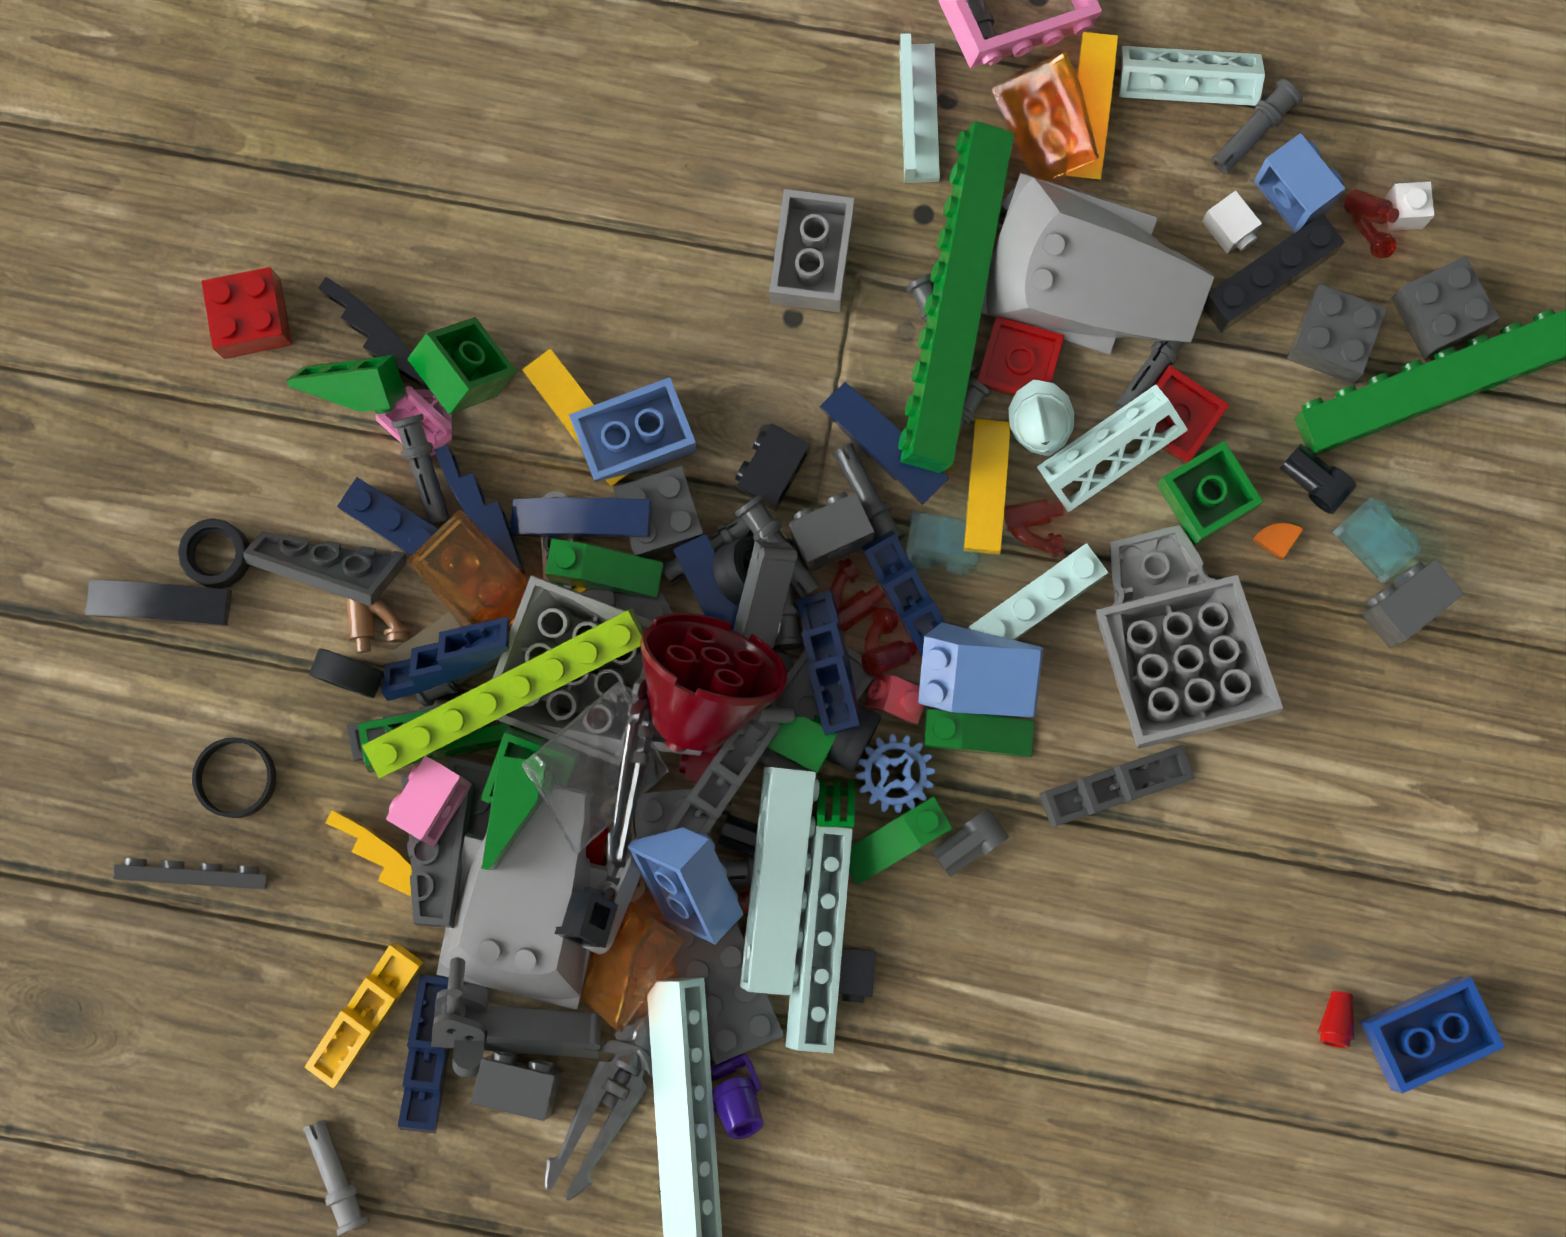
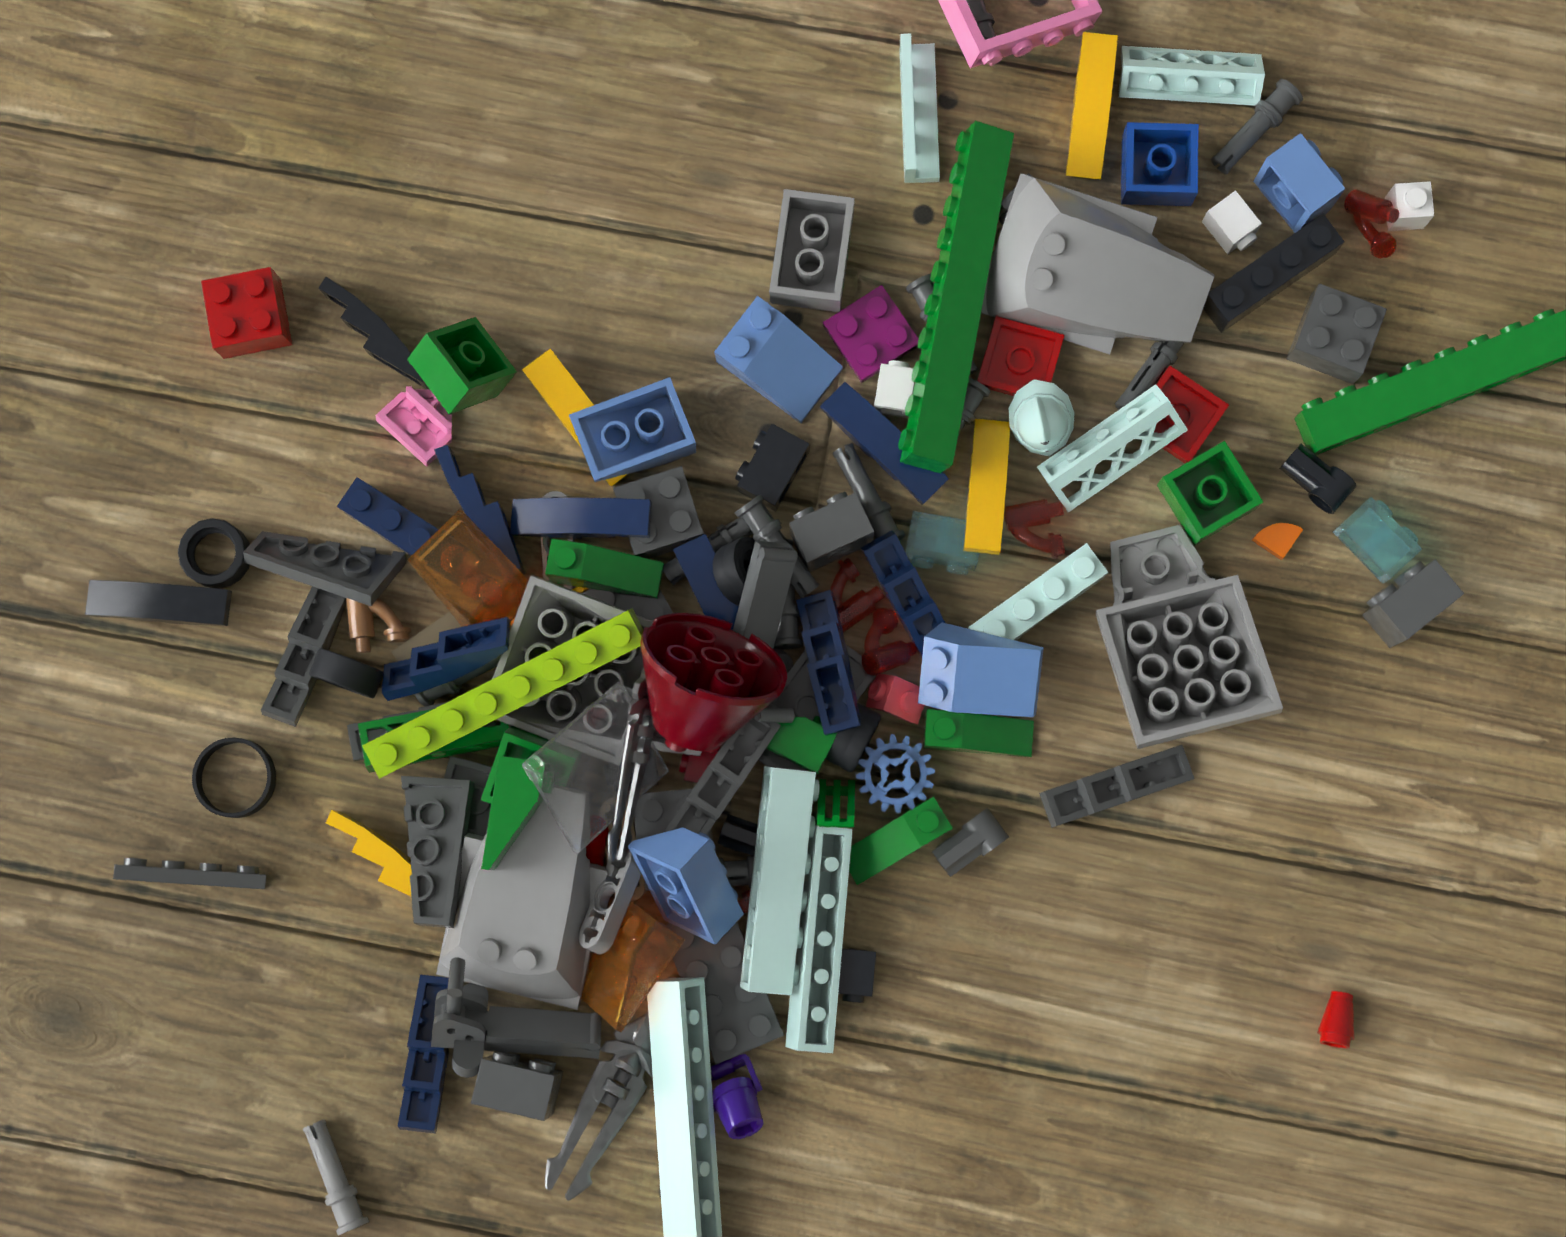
green slope [286,355,406,414] -> none
yellow slope [305,942,424,1089] -> none
bright pink brick [386,756,472,848] -> none
dark grey pin [392,413,450,524] -> none
black brick [554,887,618,948] -> none
clear orange slope [991,51,1099,181] -> none
blue brick [1359,976,1505,1094] -> none
dark grey brick [1391,256,1500,360] -> none
none -> dark grey slope [261,586,347,727]
none -> medium blue slope [714,296,843,423]
none -> magenta plate [823,285,919,383]
none -> white brick [874,360,914,418]
none -> blue brick [1121,122,1199,206]

